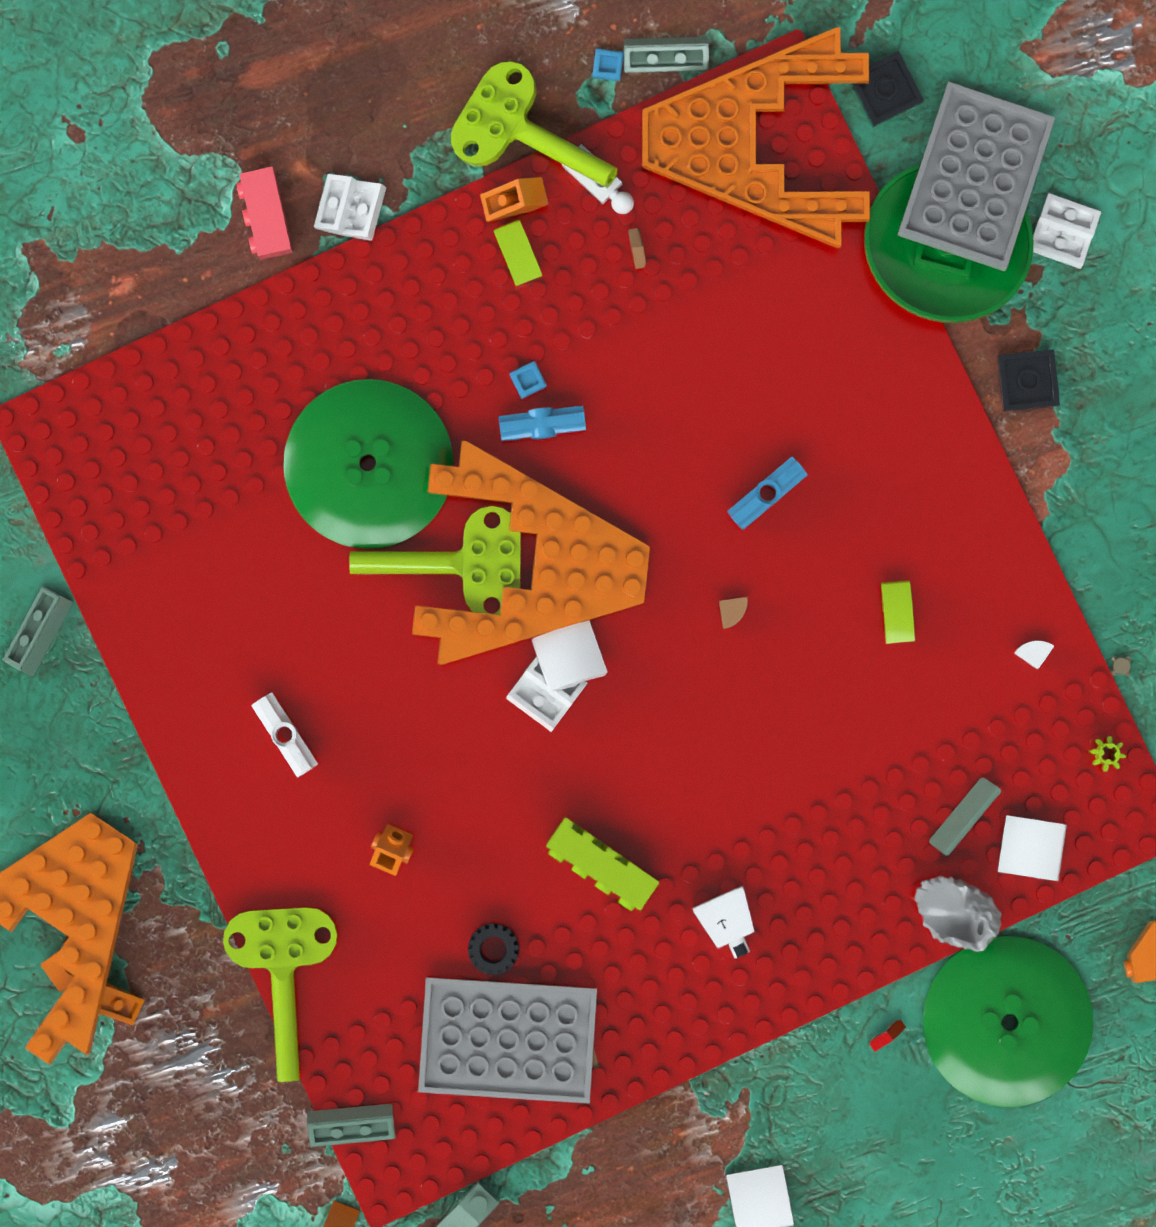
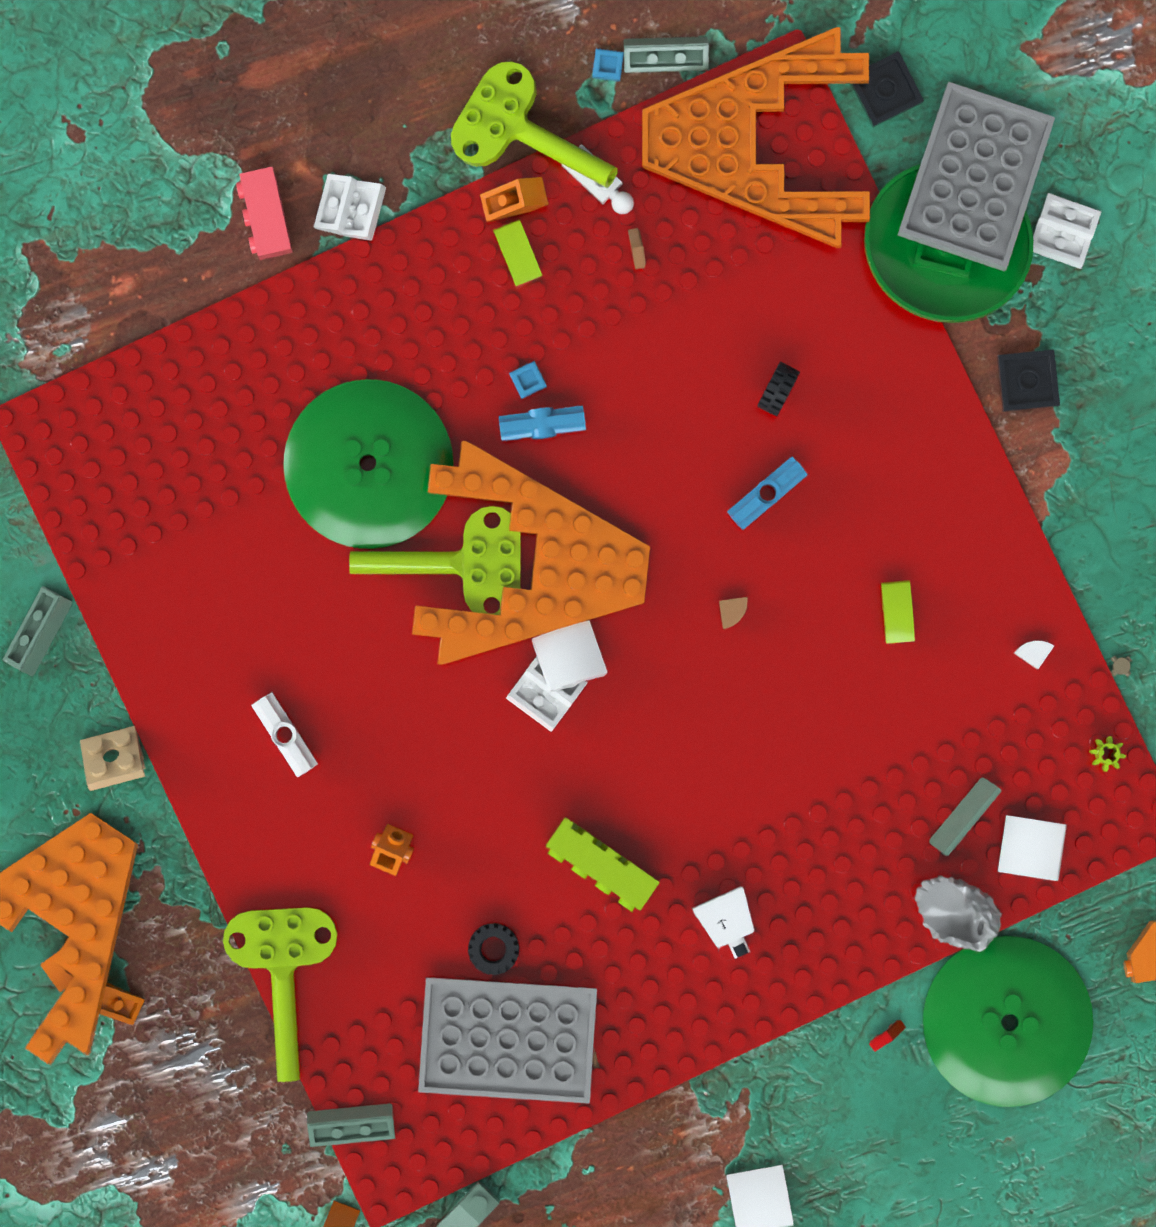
none -> tan piece [80,726,146,791]
none -> black tyre [757,362,800,416]

